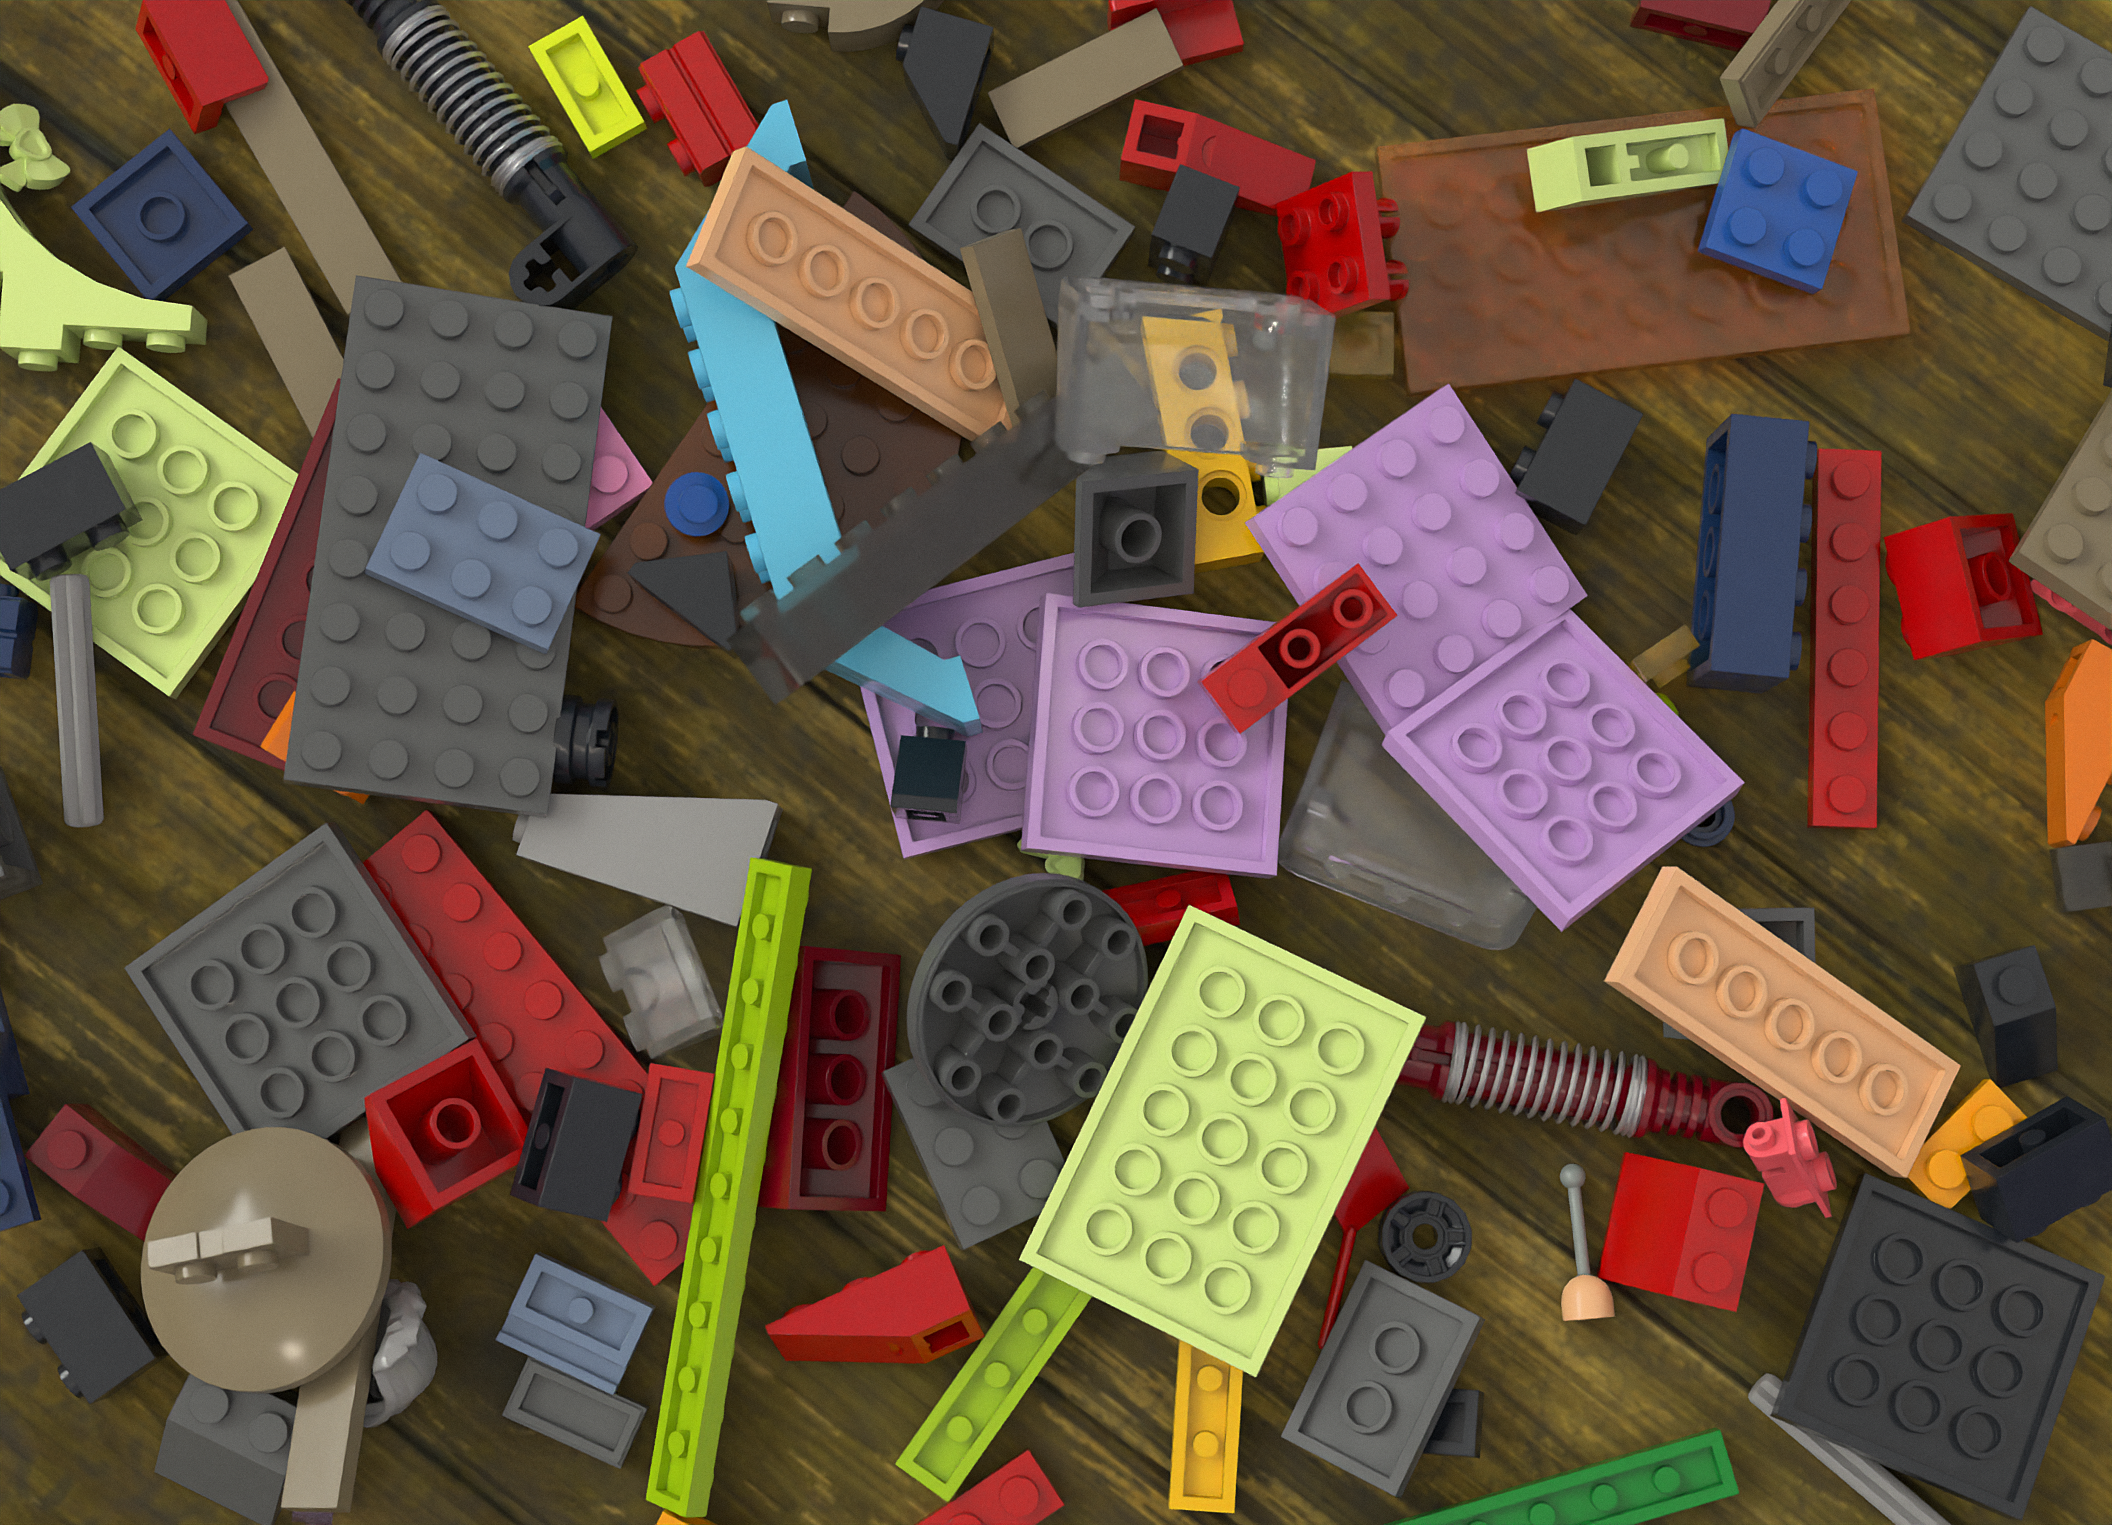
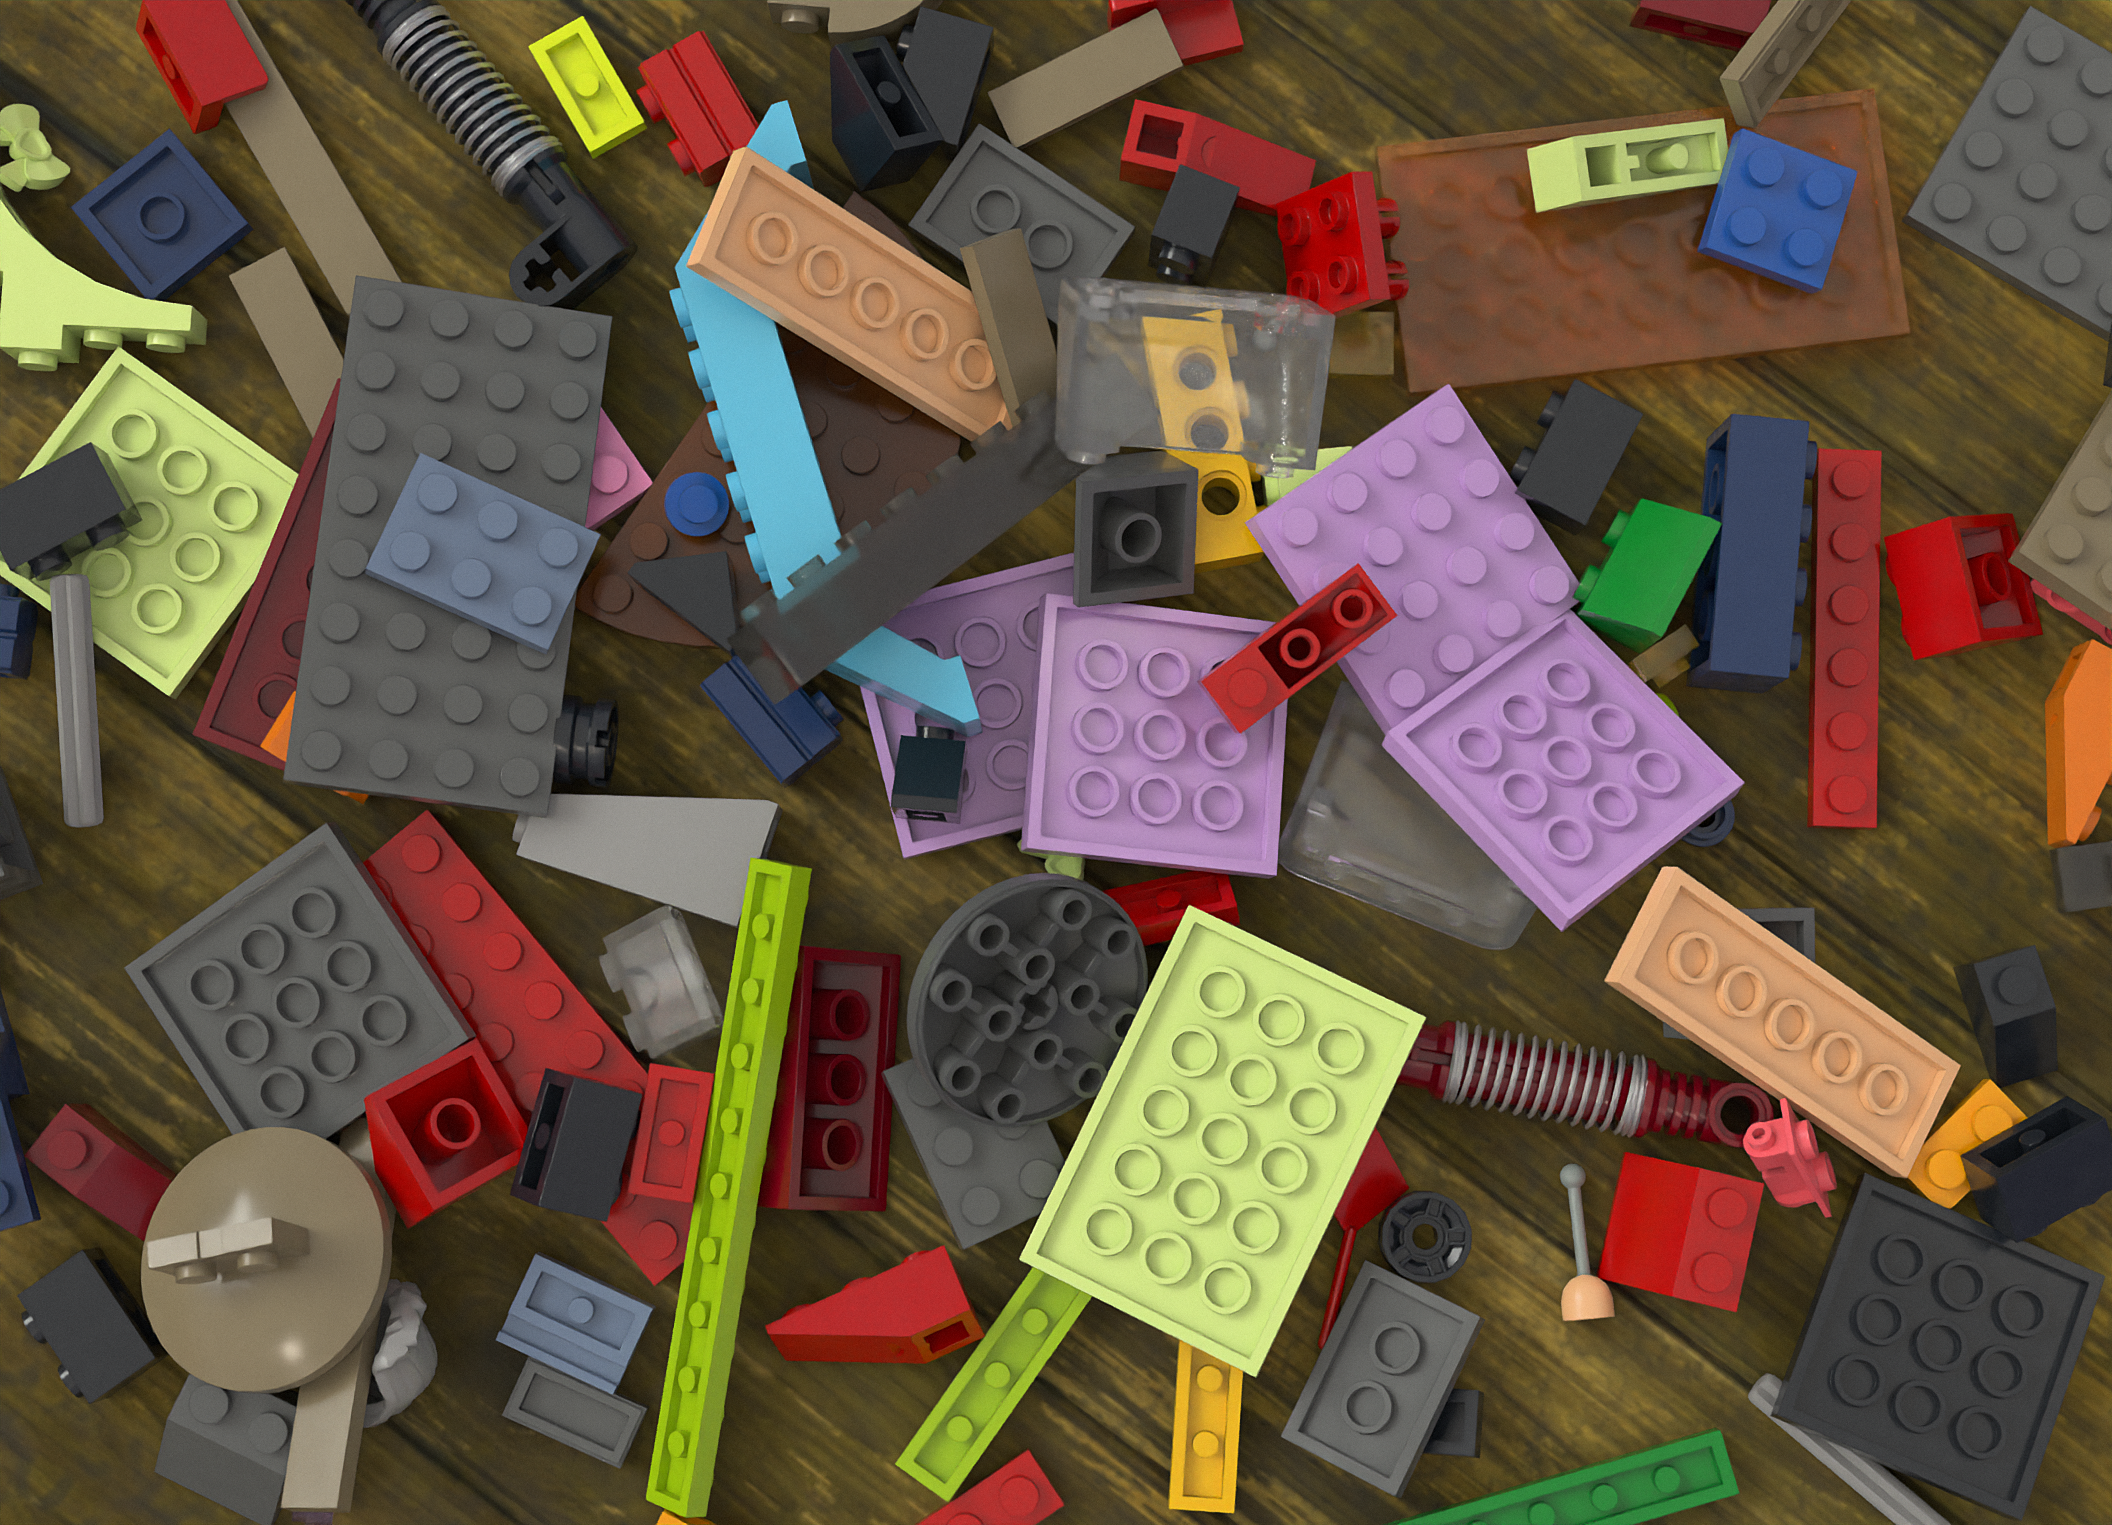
none -> dark blue brick [700,637,844,788]
none -> black slope [830,35,943,192]
none -> green slope [1572,498,1722,654]

